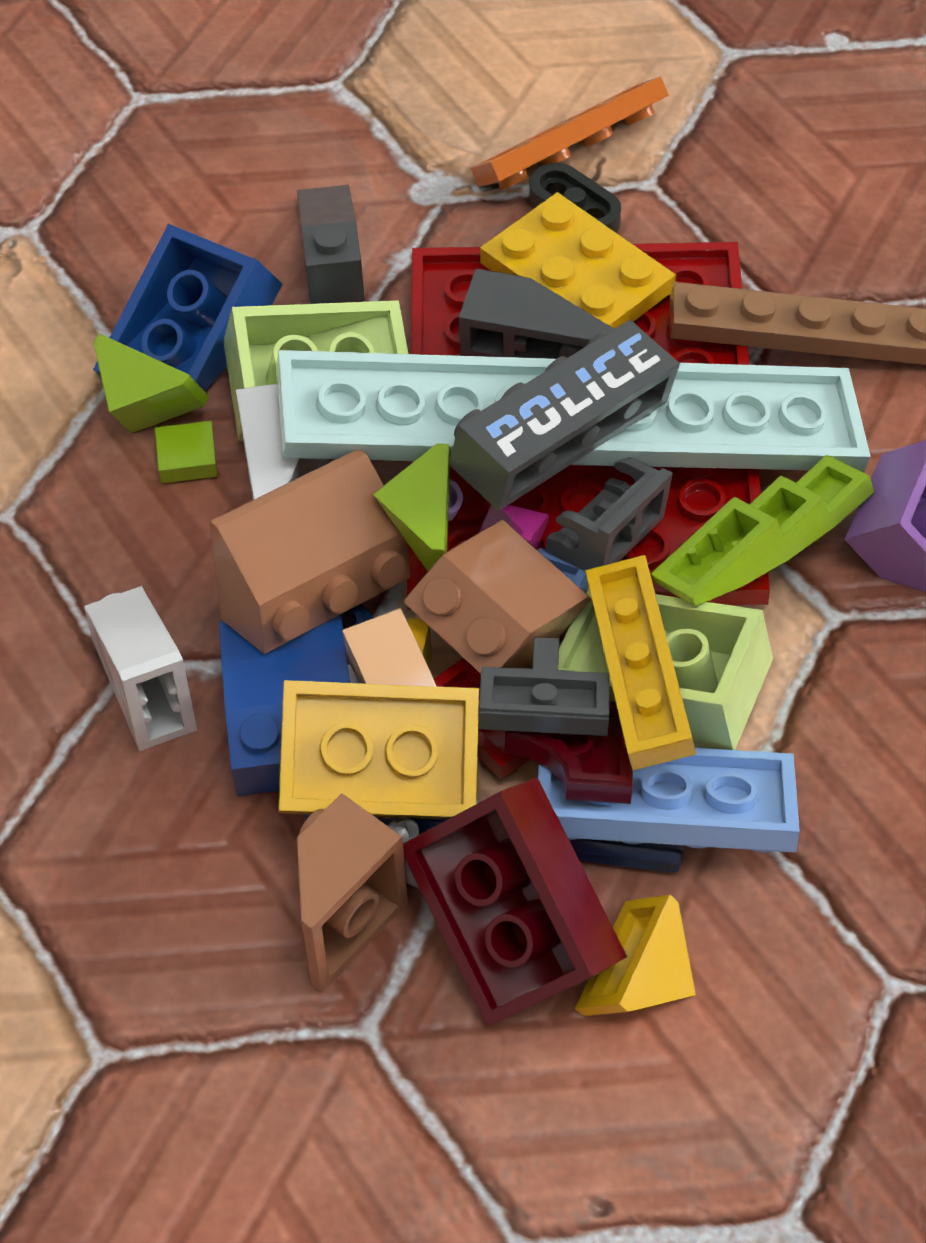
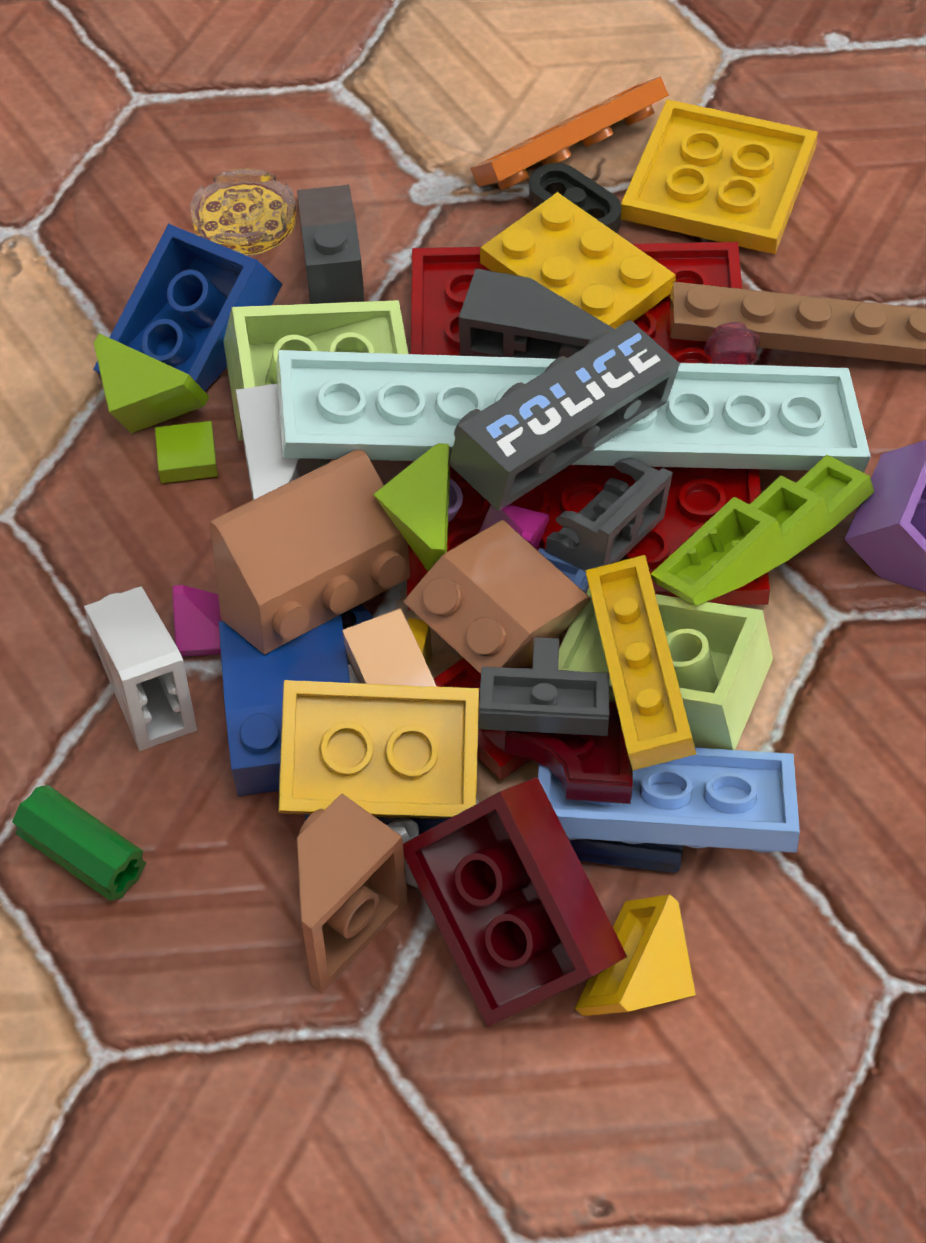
none -> green axle [12,785,146,901]
none -> dark pink slope [173,585,222,657]
none -> clear tile [190,168,297,256]
none -> yellow plate [621,99,818,254]
none -> clear pink plate [704,322,760,365]

